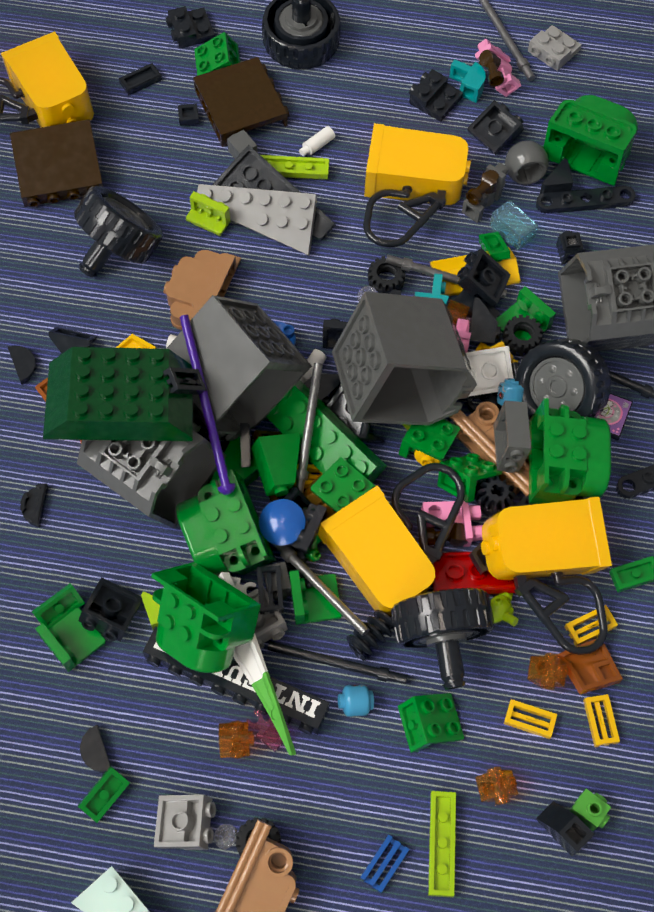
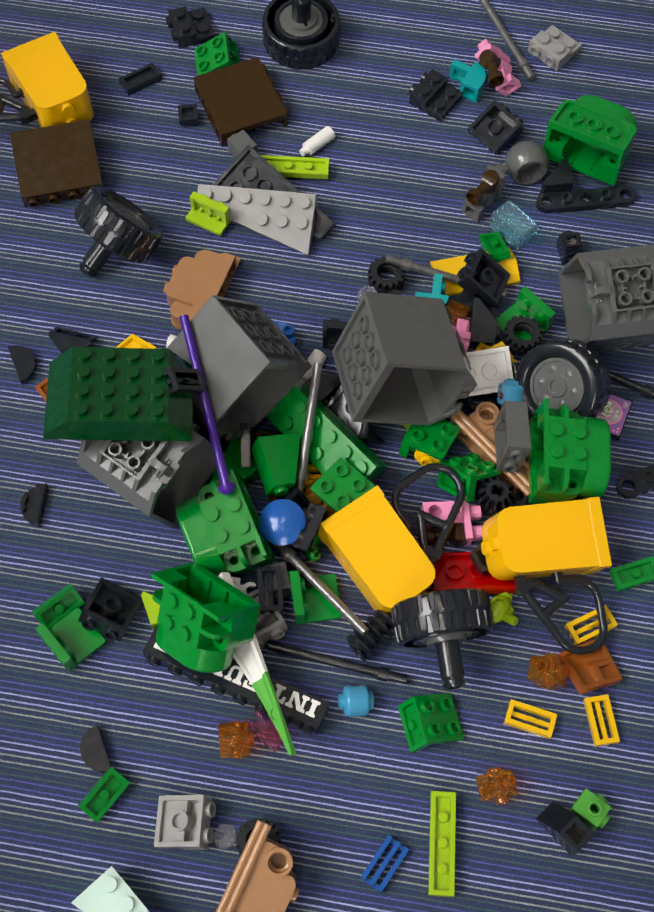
yellow piece [363,123,471,247] -> none

